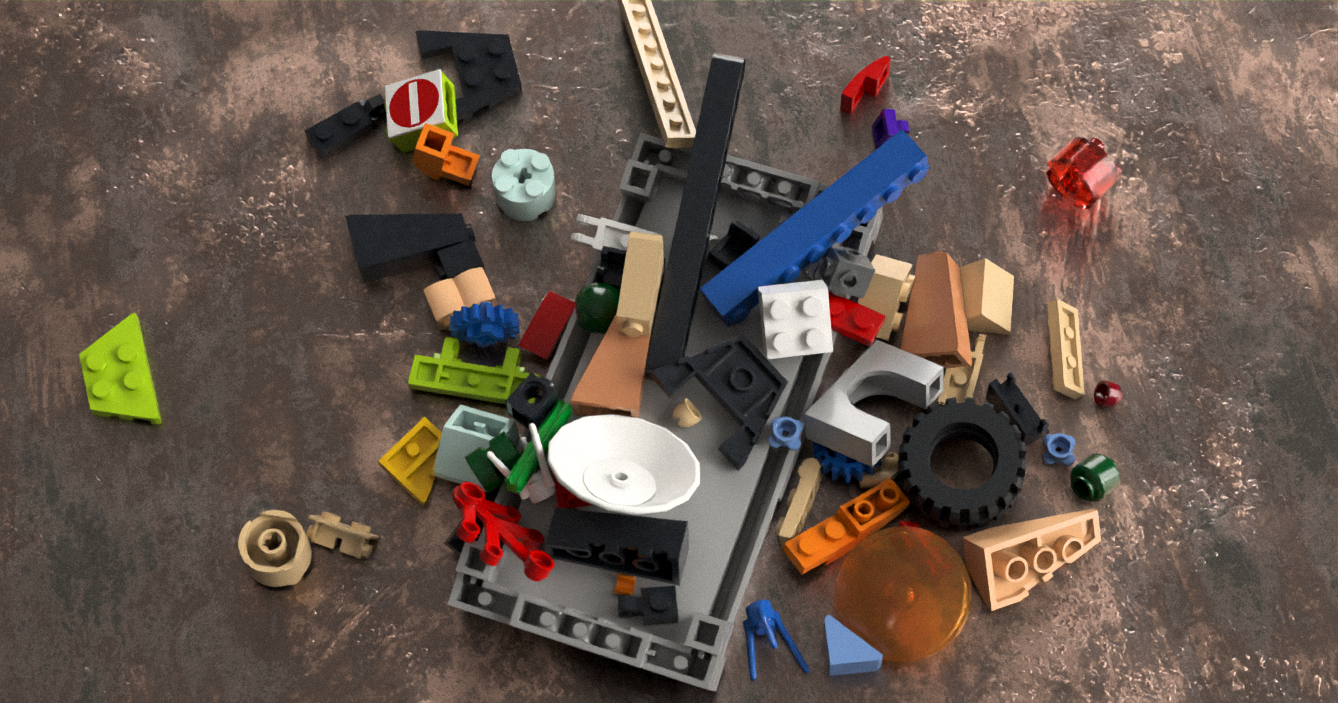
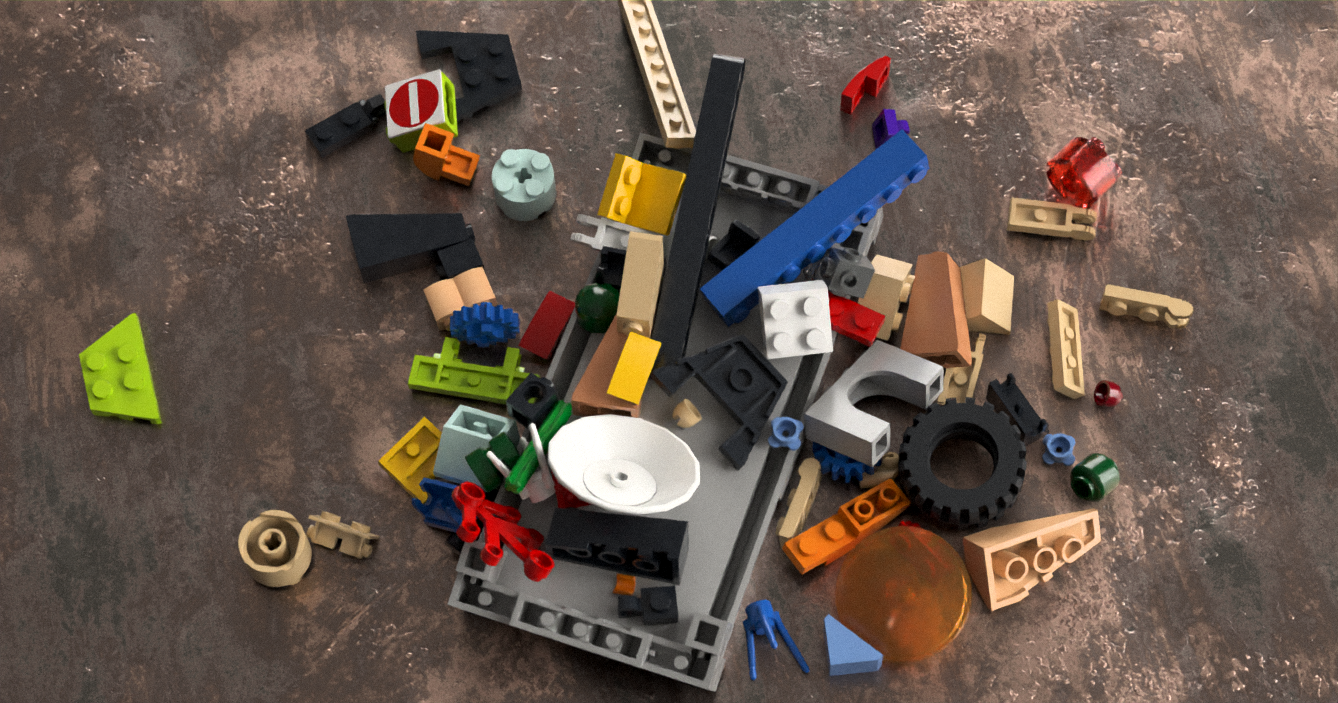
none -> blue hinge [412,477,478,533]
none -> yellow bracket [597,153,687,236]
none -> yellow slope [607,331,662,405]
none -> tan hinge [1007,197,1097,241]
none -> tan hinge [1099,284,1194,329]

